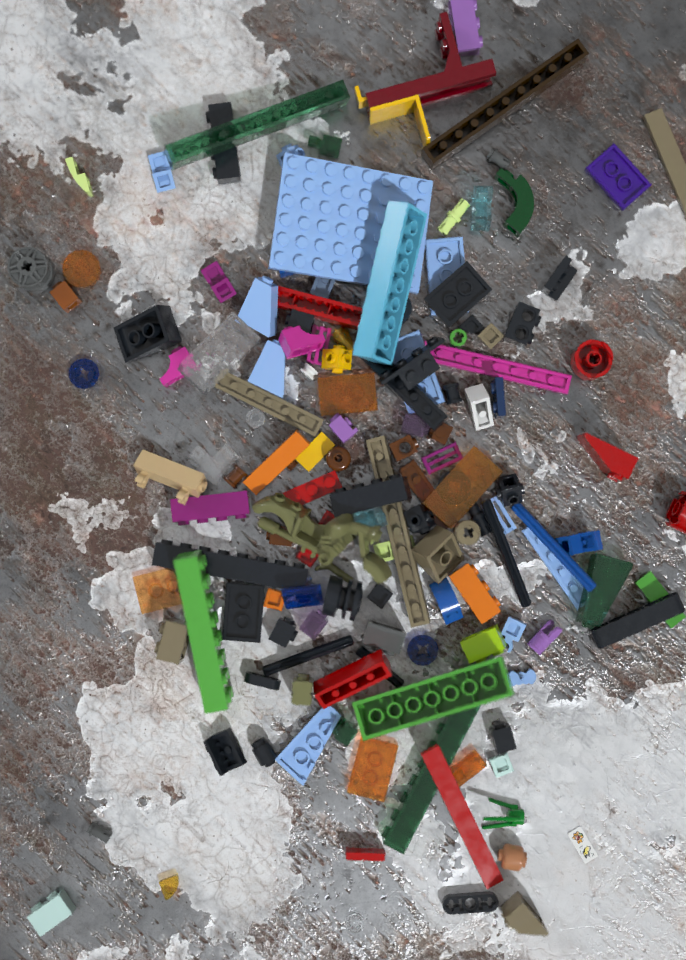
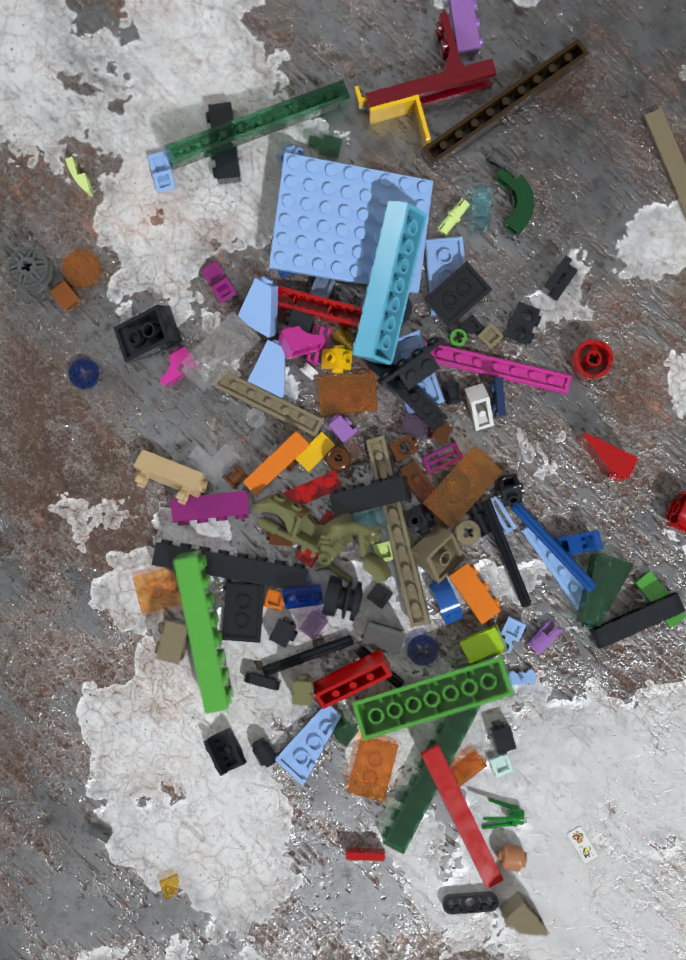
light aqua brick [27,889,76,937] -> none
dark purple tile [584,143,652,211] -> none

